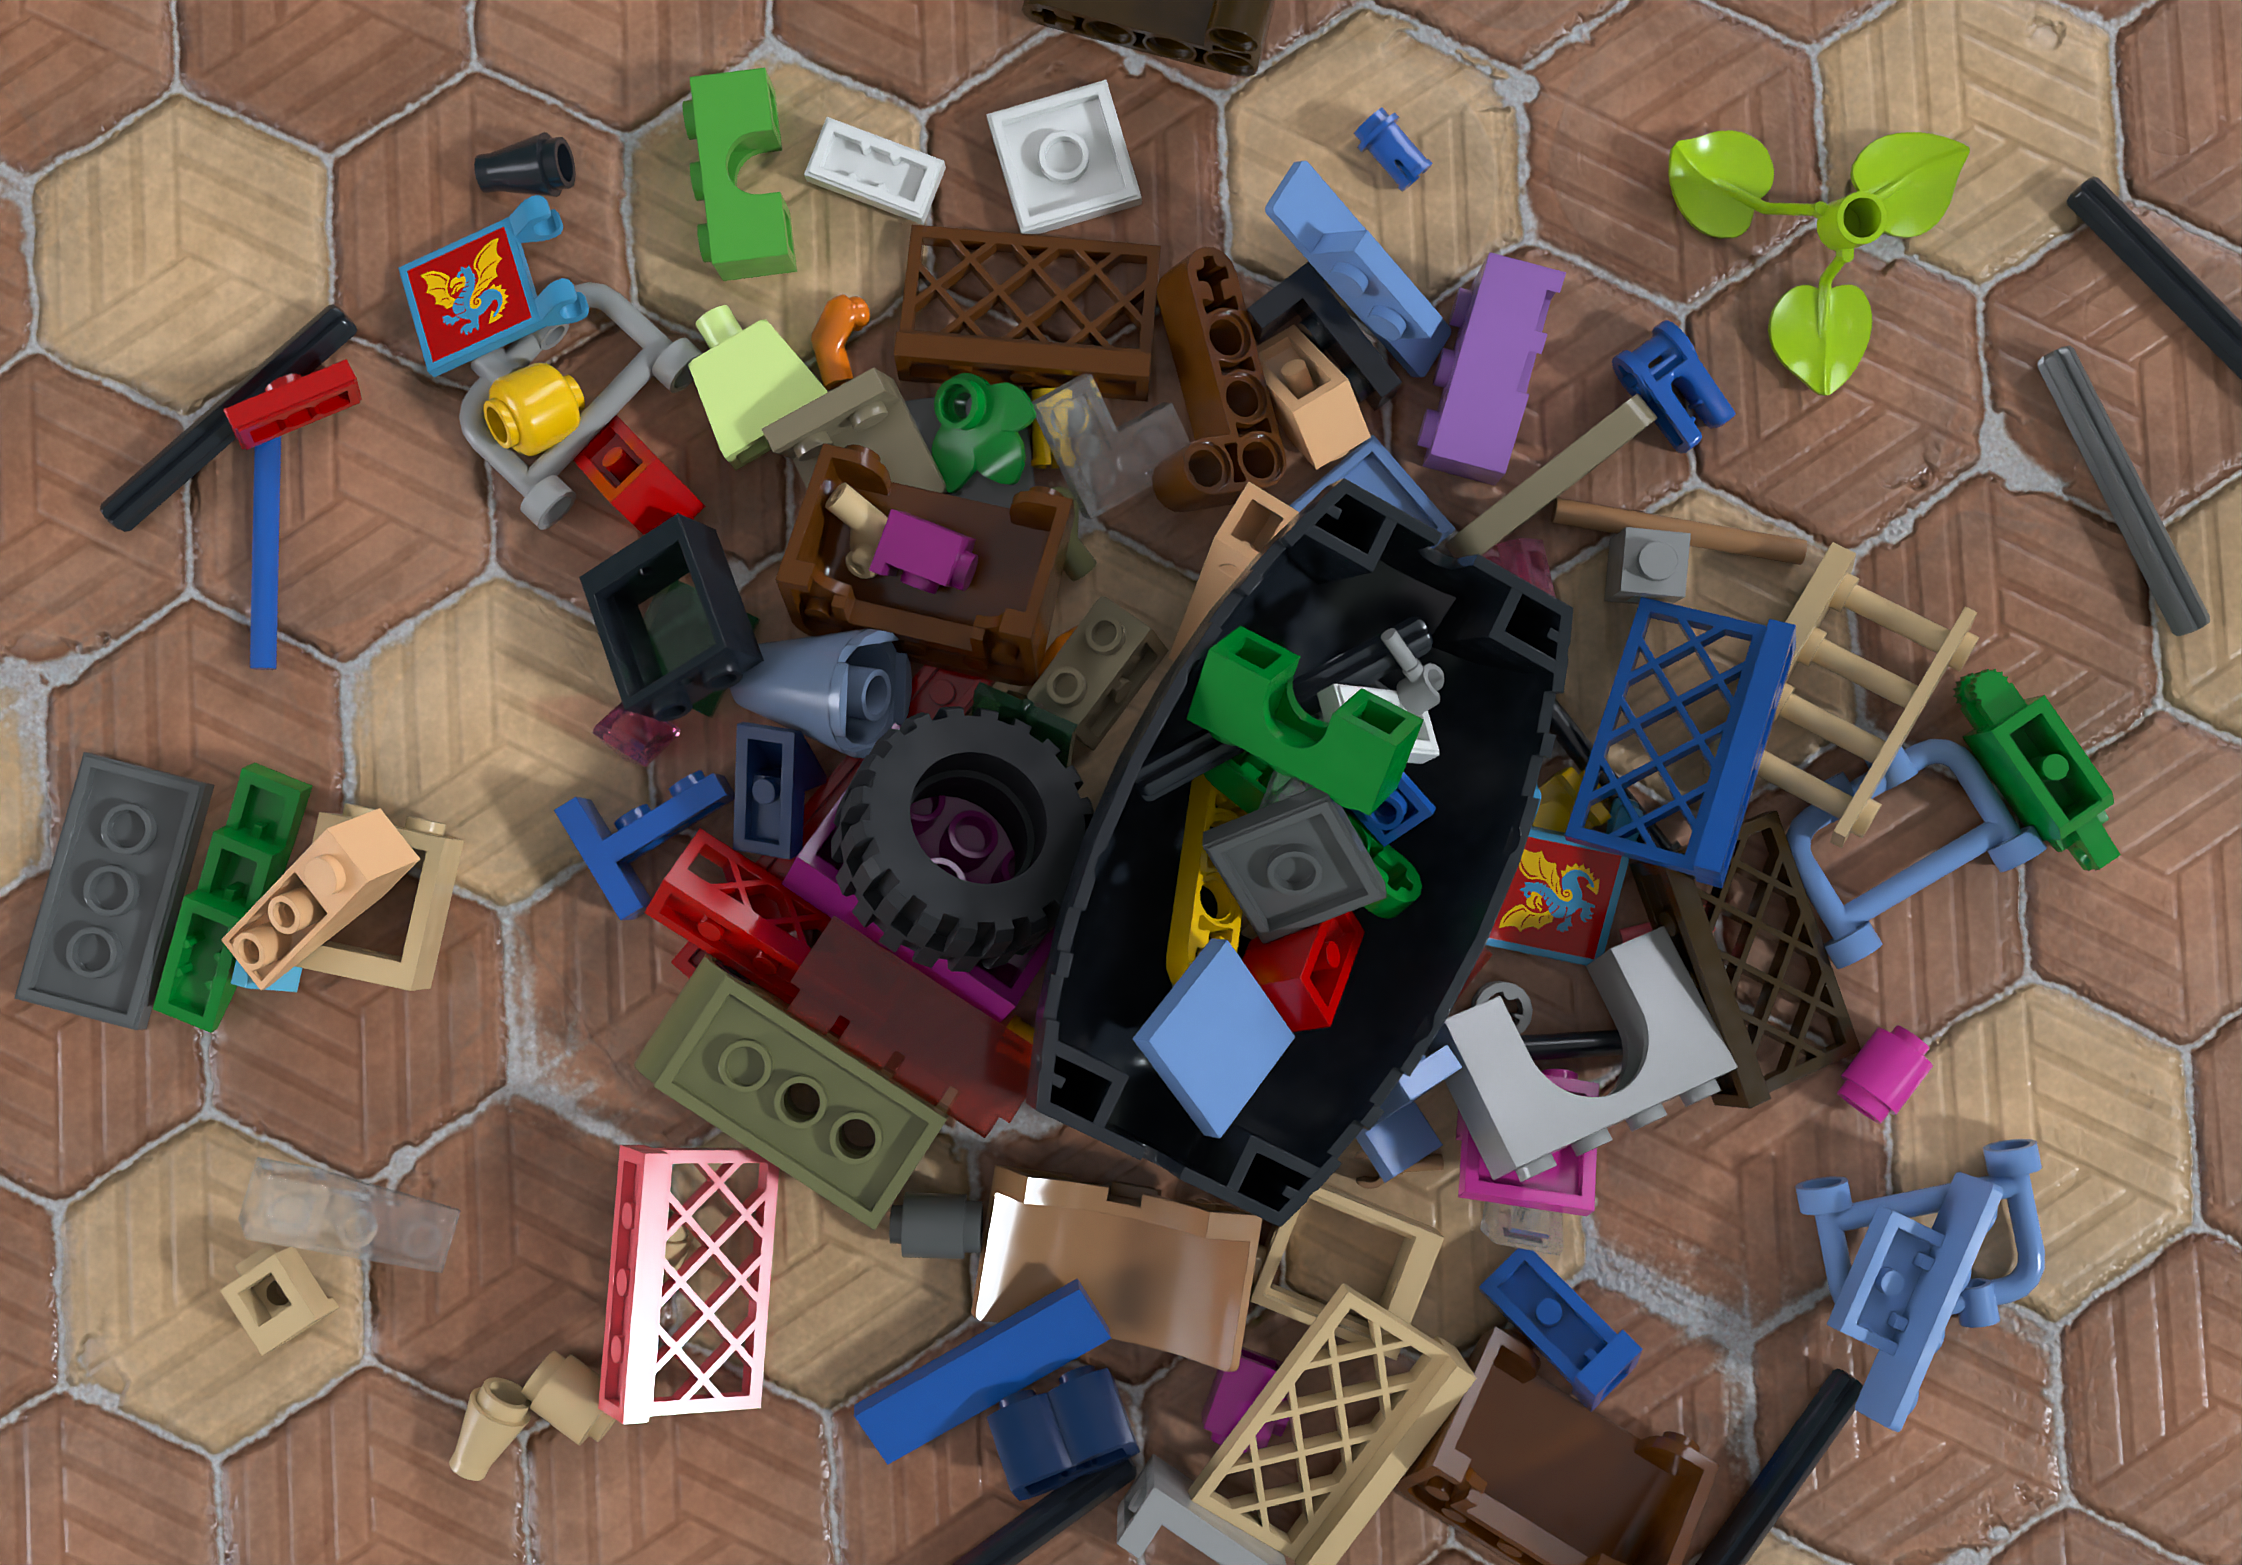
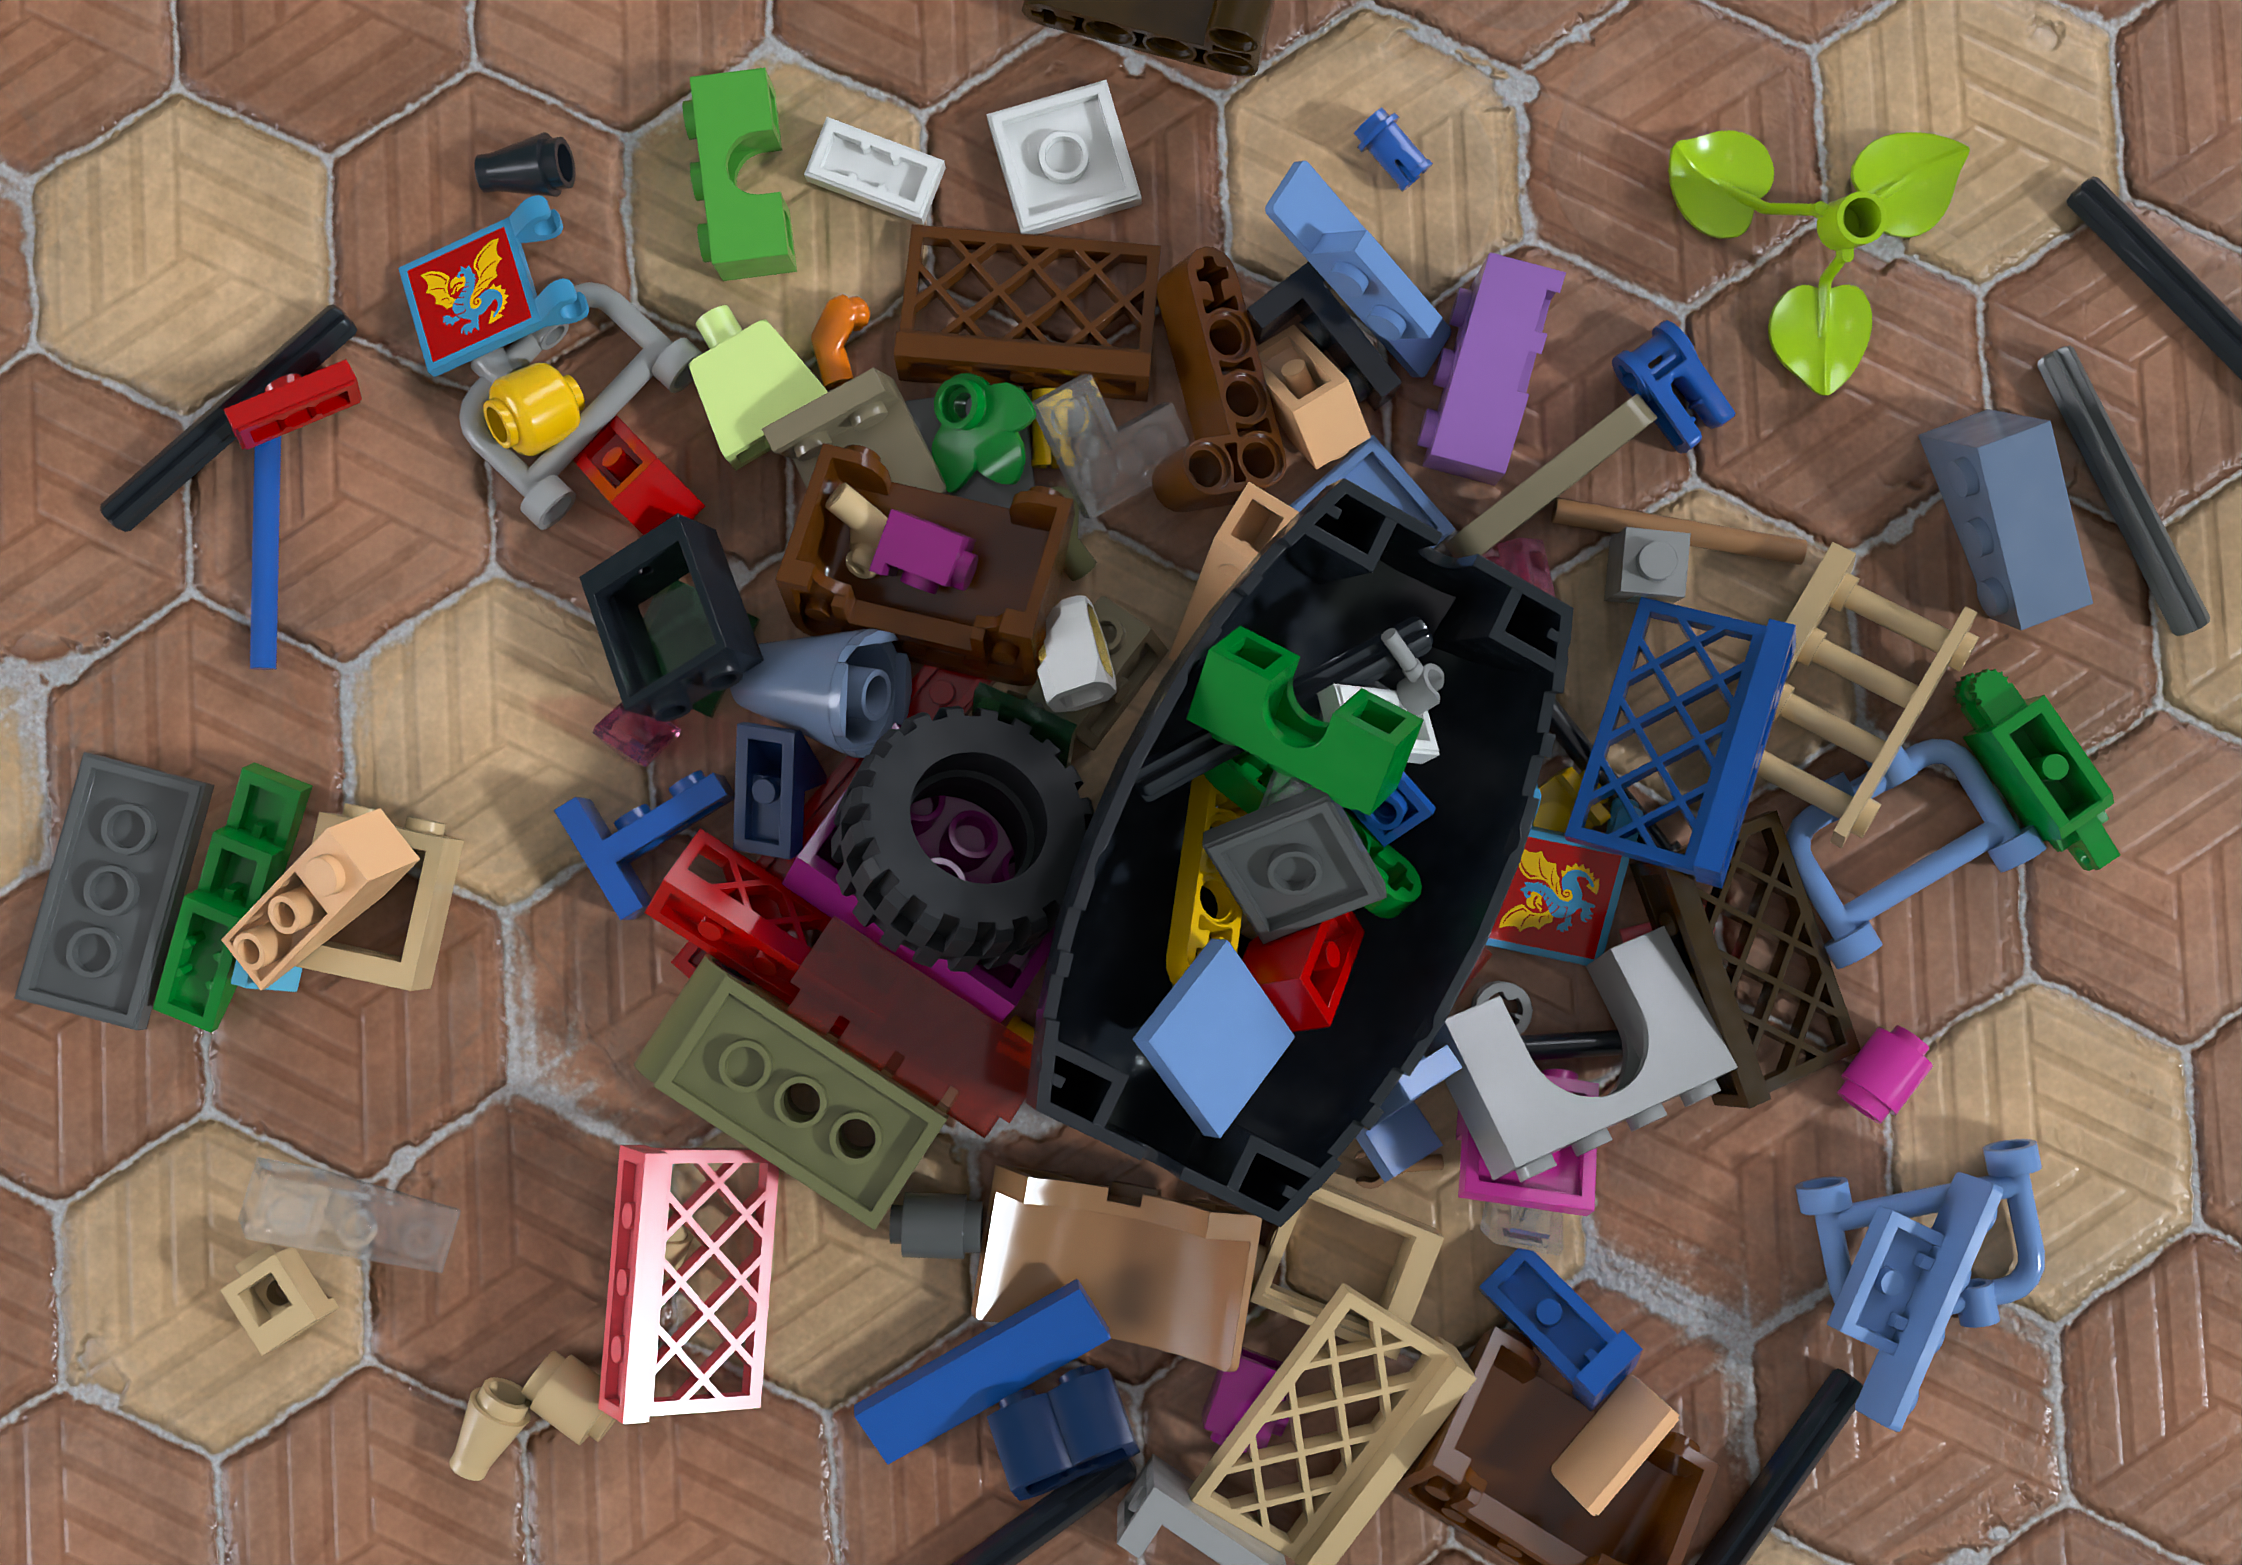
none -> white rock [1037,595,1117,712]
none -> light nougat slope [1551,1375,1680,1516]
none -> sand blue wedge [1918,409,2093,630]

